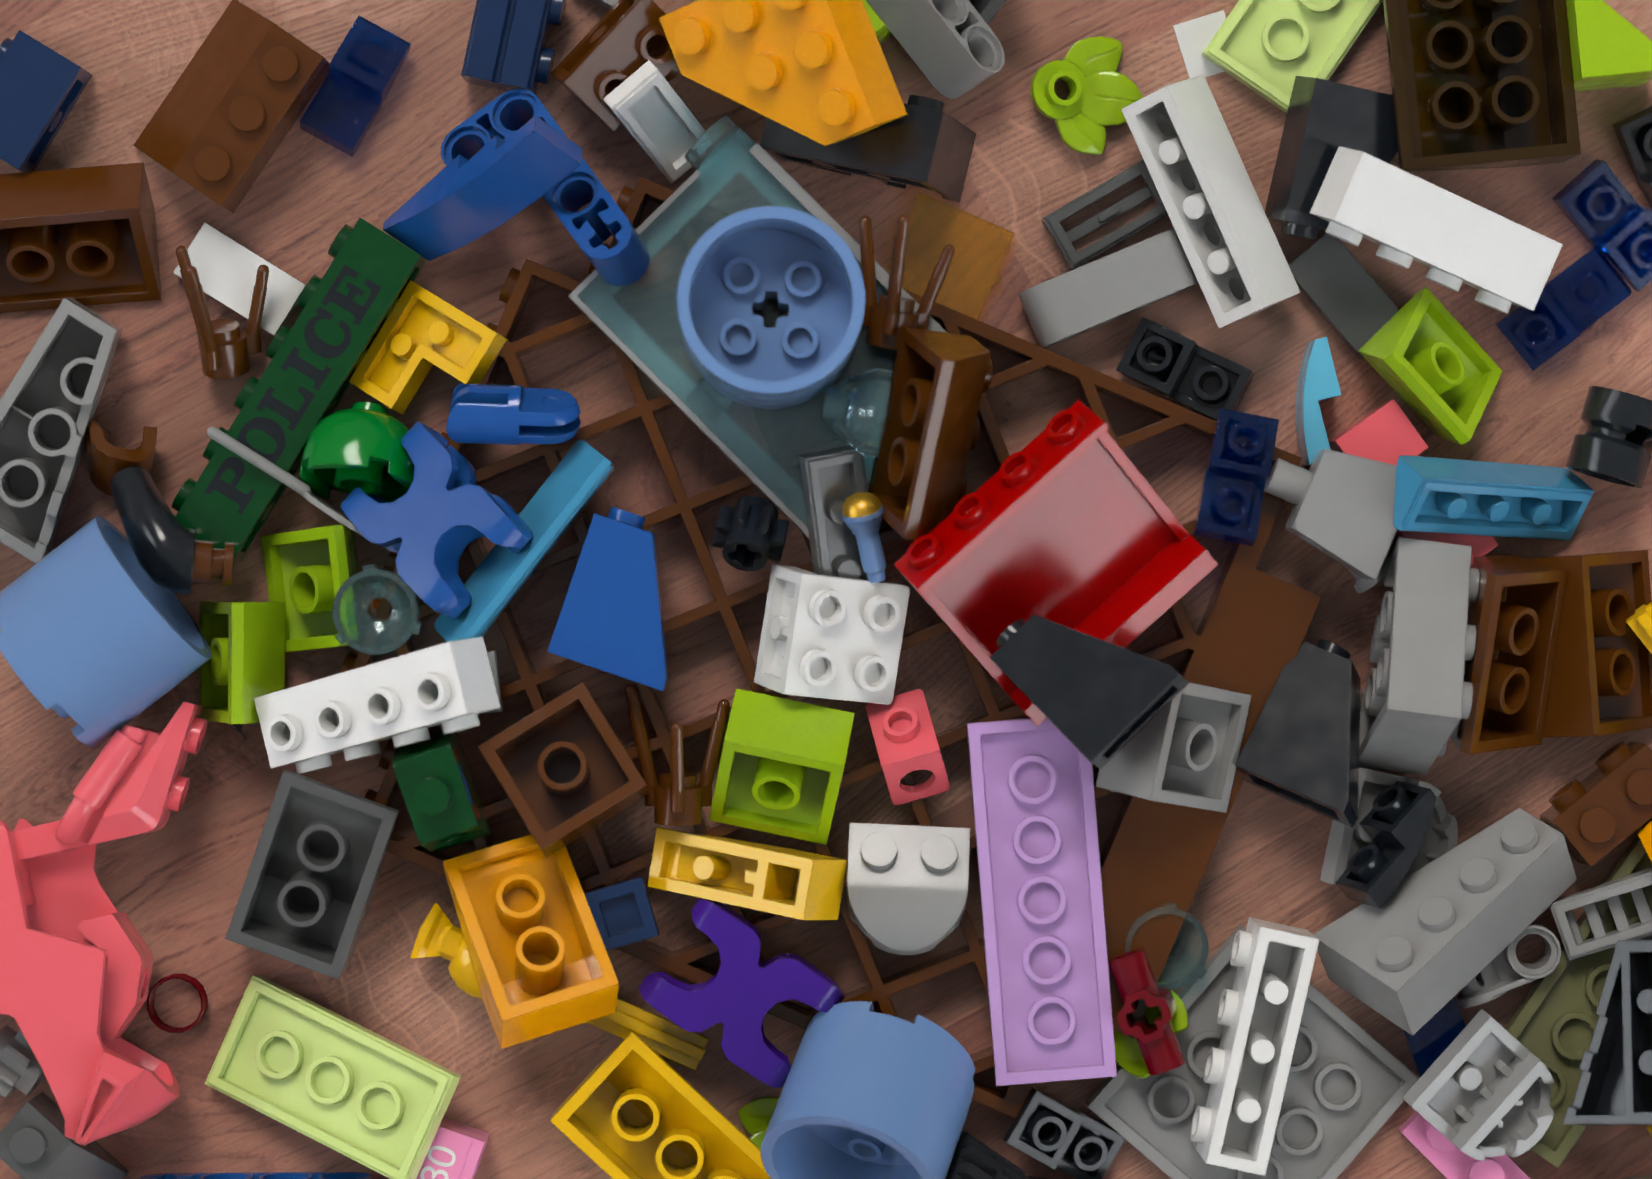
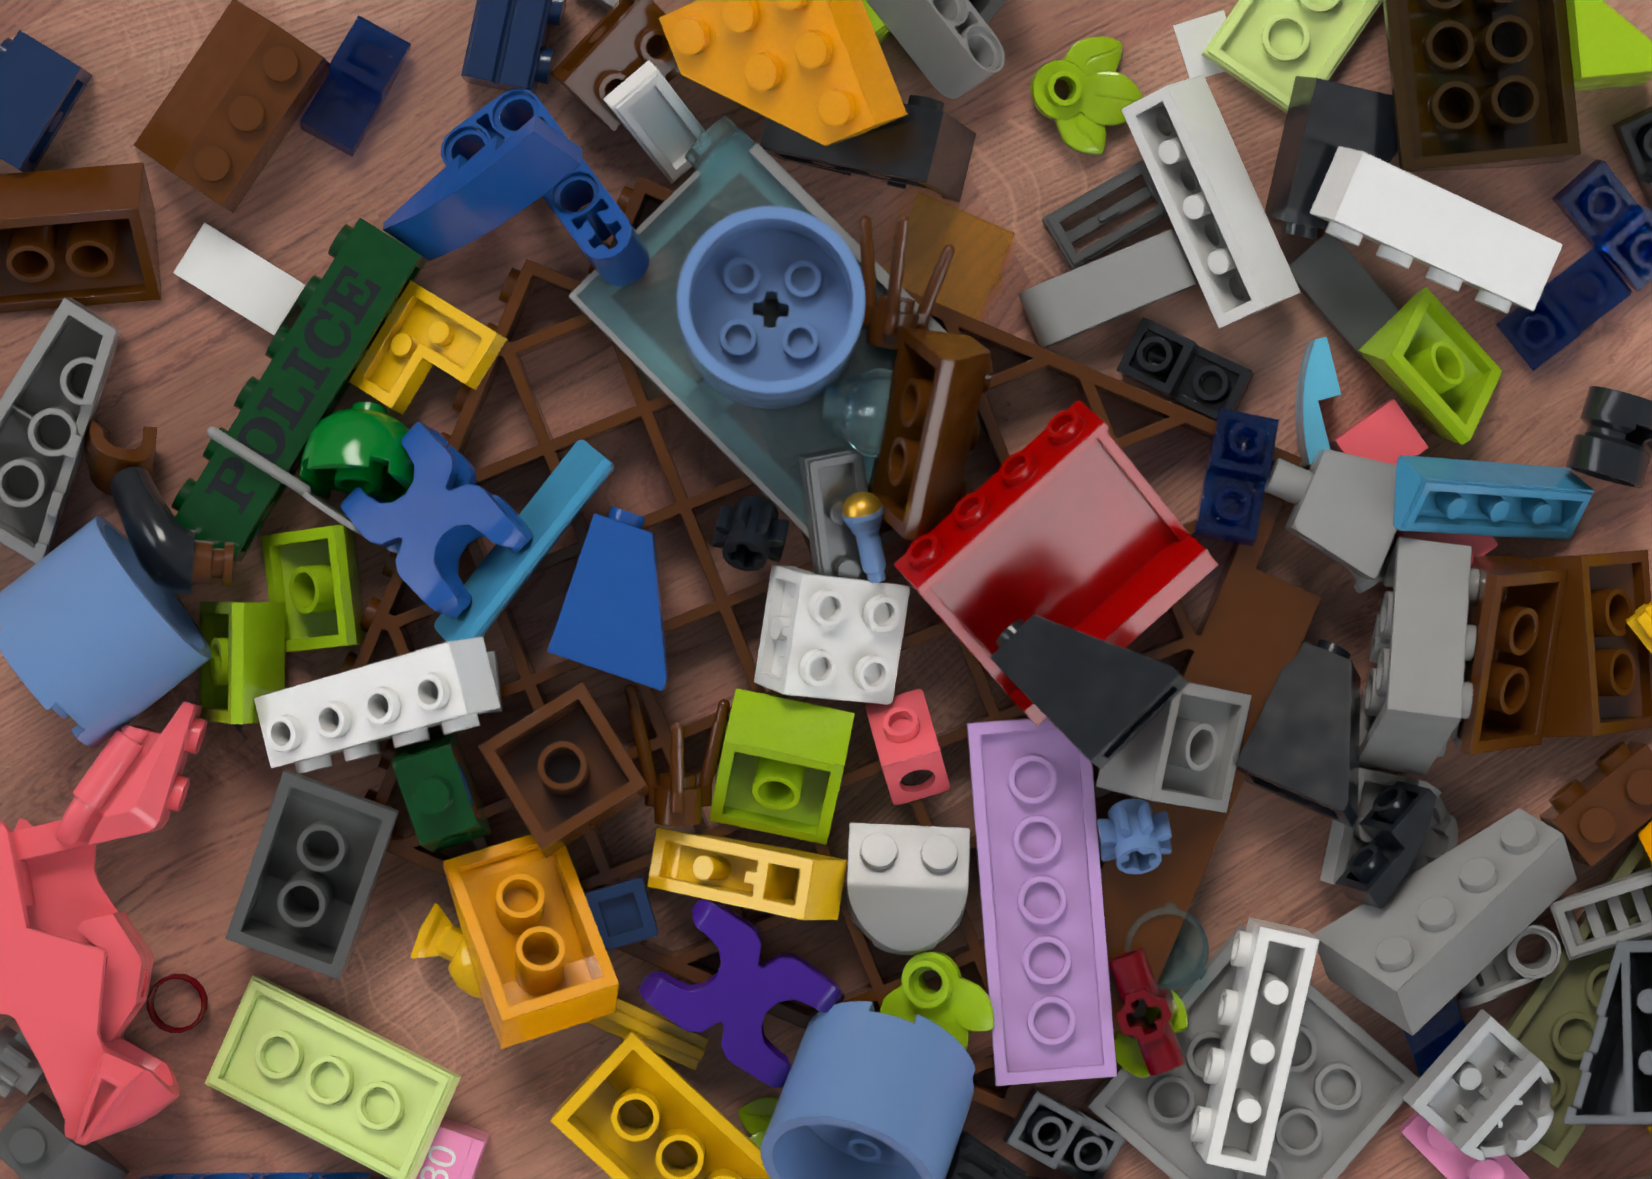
reddish brown plant [176,246,269,379] -> none
clear light blue piece [333,564,423,655] -> none
blue arm [446,384,581,445] -> none
none -> lime plate [880,951,995,1050]
none -> medium blue gear [1097,799,1172,874]

